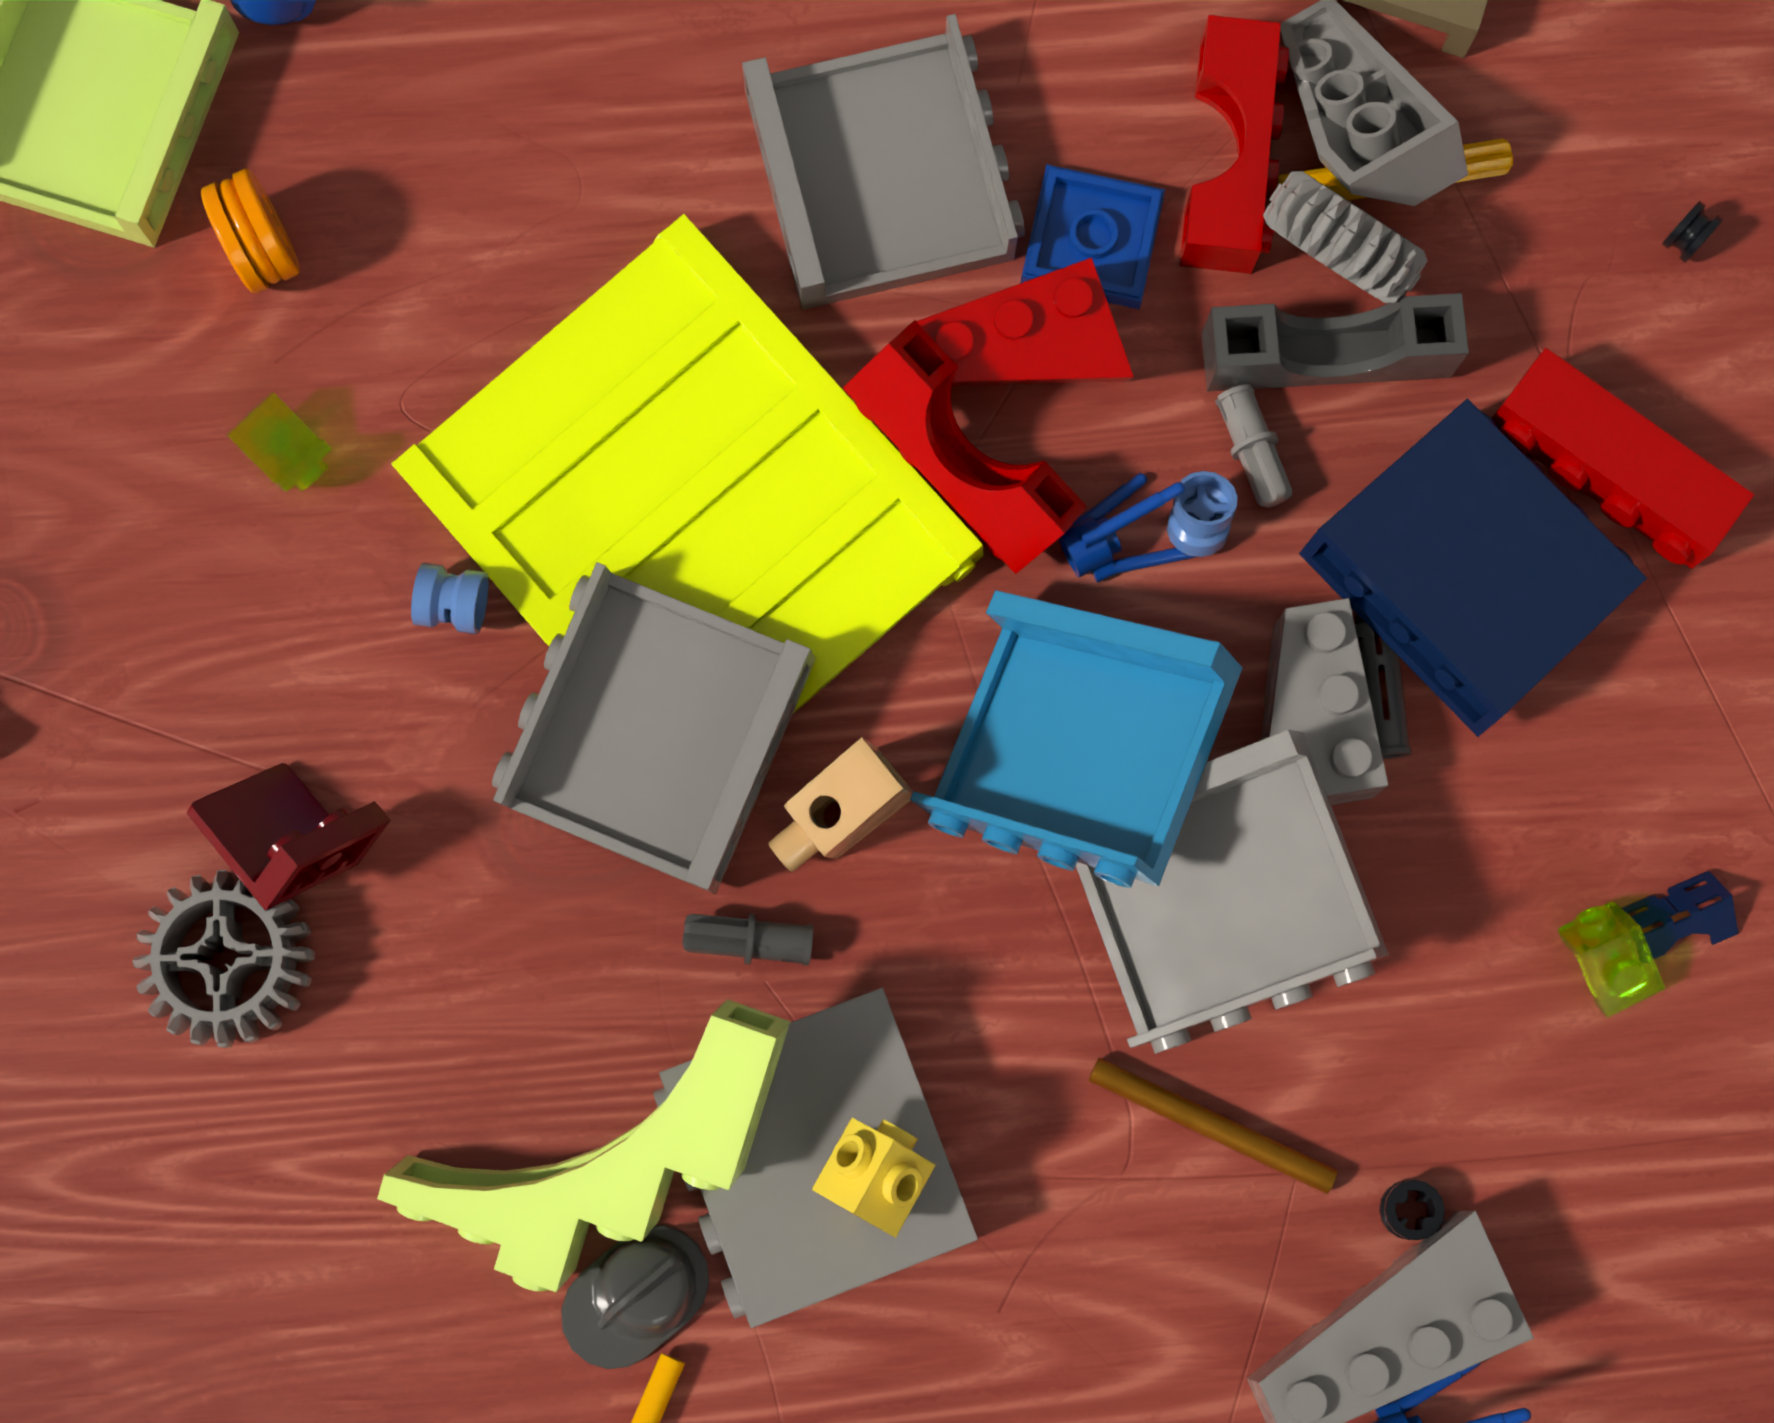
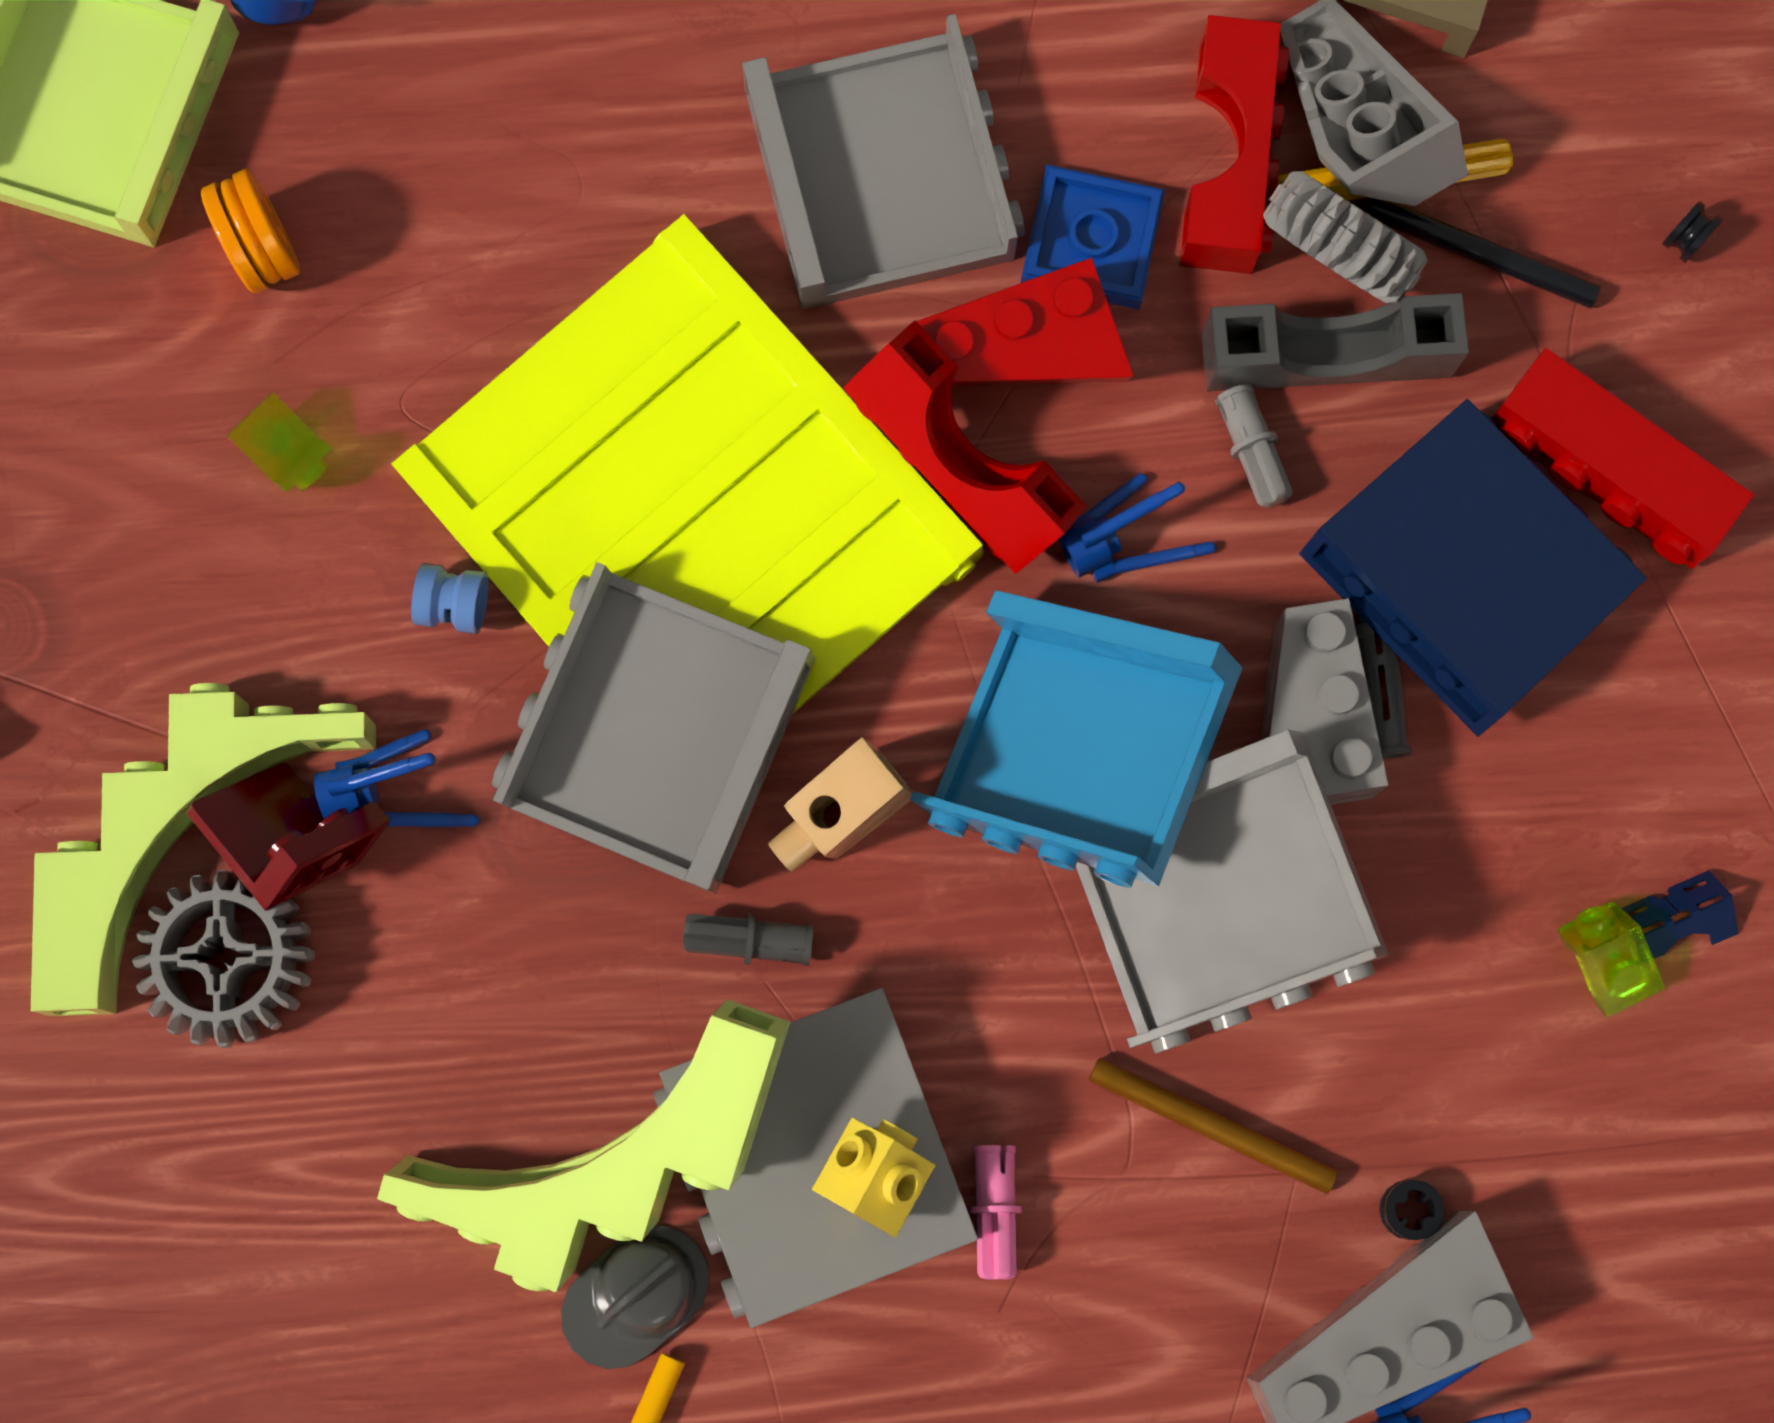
medium blue wheel [1167,471,1238,557] -> none
none -> yellowish green arch [31,683,376,1017]
none -> blue plant [314,729,480,827]
none -> bright pink axle [969,1145,1022,1280]
none -> black bar [1366,198,1601,309]

